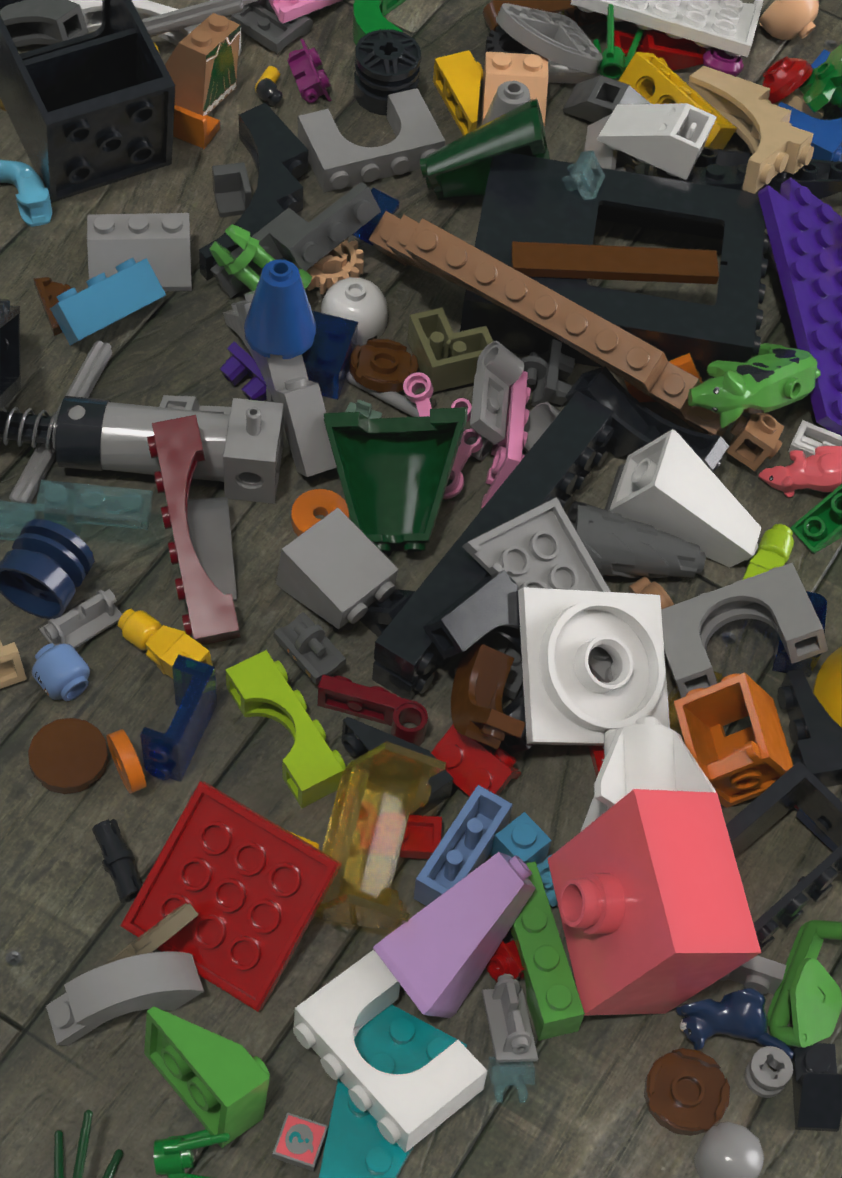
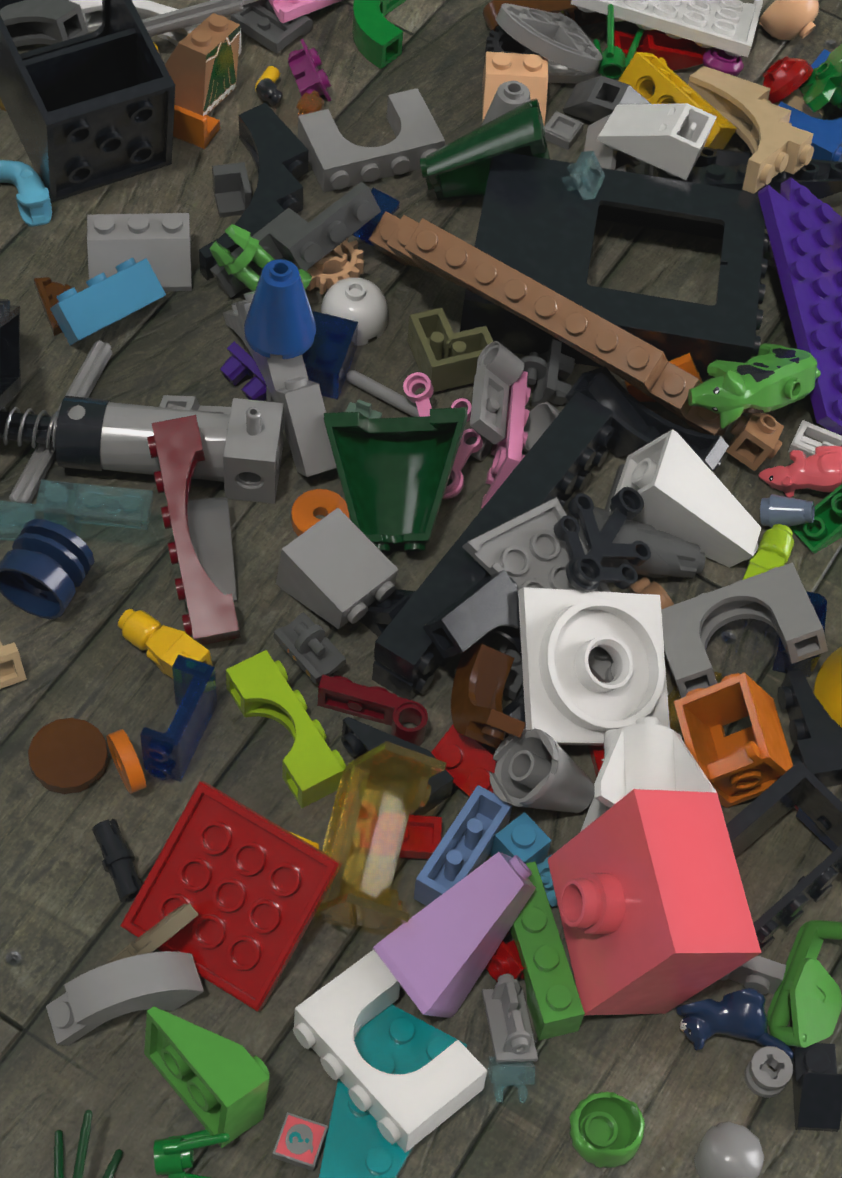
medium blue head [32,643,90,701] -> none
light grey hinge [39,589,122,648] -> none
reddish brown tile [349,339,419,392] -> none
black wheel [354,29,421,115] -> none
yellow slope [433,50,483,136] -> none
reddish brown tile [511,241,719,284] -> none
reddish brown tile [644,1048,730,1136] -> none
none -> clear orange plate [296,90,324,116]
none -> light grey cone [490,728,594,813]
none -> light grey tile [544,111,584,150]
none -> black plant [553,487,651,593]
none -> bright green hair [569,1092,645,1168]
none -> sand blue cone [760,494,815,529]

